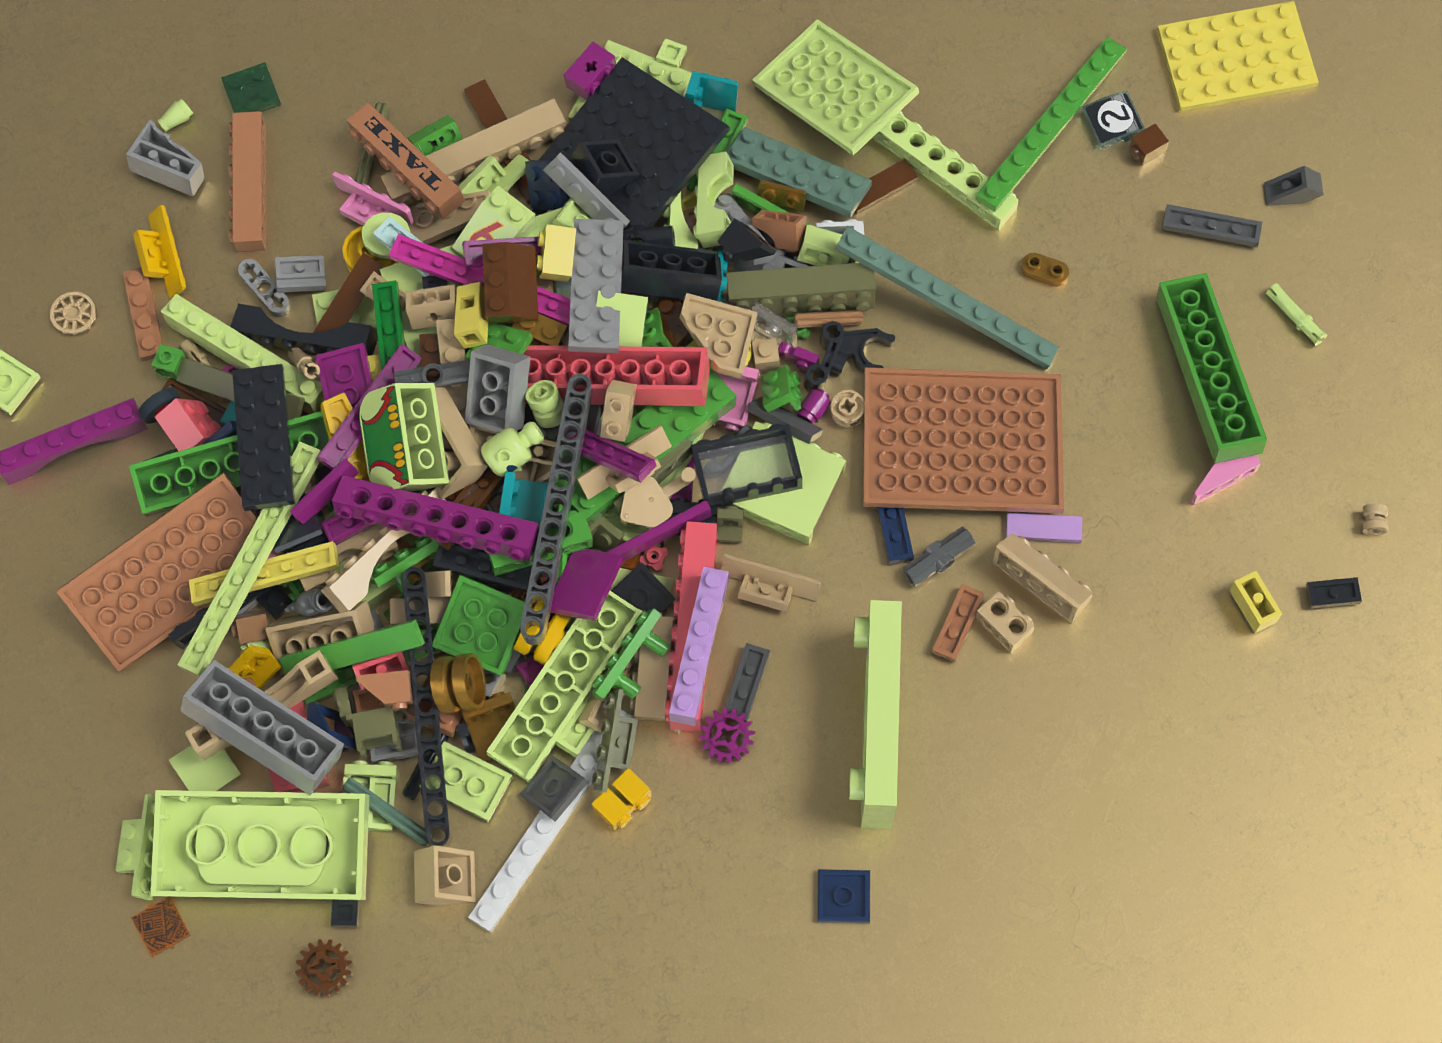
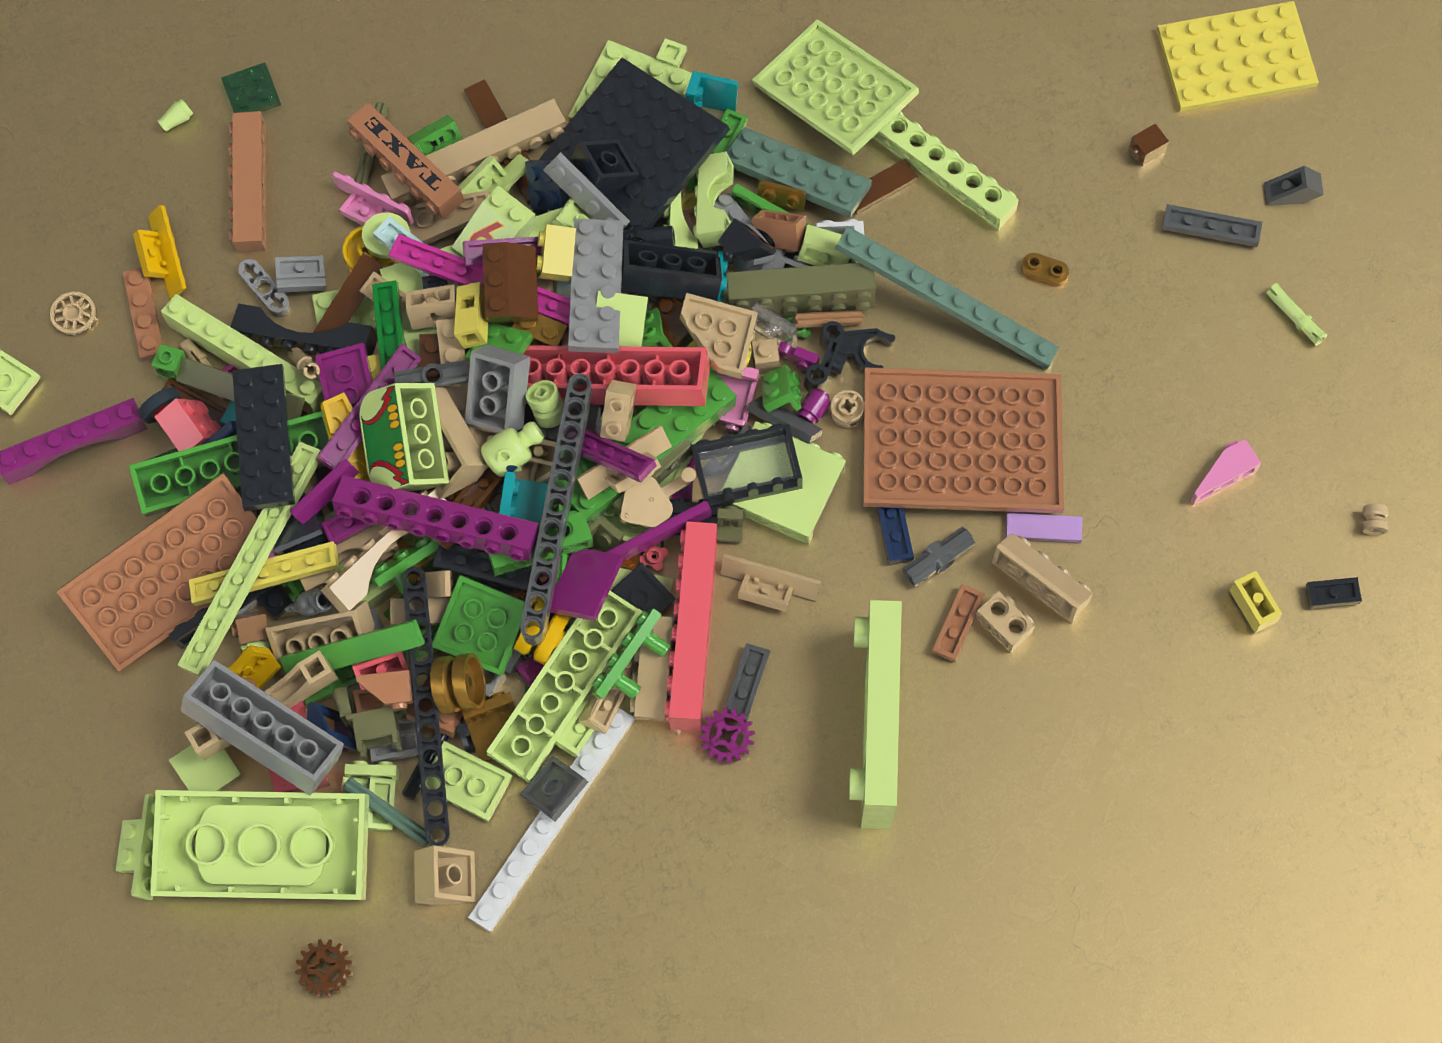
light grey wedge [126,120,204,196] -> none
clear orange piece [131,896,191,957] -> none
black plate [331,899,360,928] -> none
magenta brick [563,42,616,100] -> none
olive bracket [592,688,638,793] -> none
yellow piece [592,768,651,831] -> none
lavender arch [669,566,729,726] -> none
dark blue tile [817,869,870,924] -> none
bright green plate [975,37,1127,212] -> none
slope [1082,91,1145,150] -> none
bright green brick [1156,273,1267,464] -> none

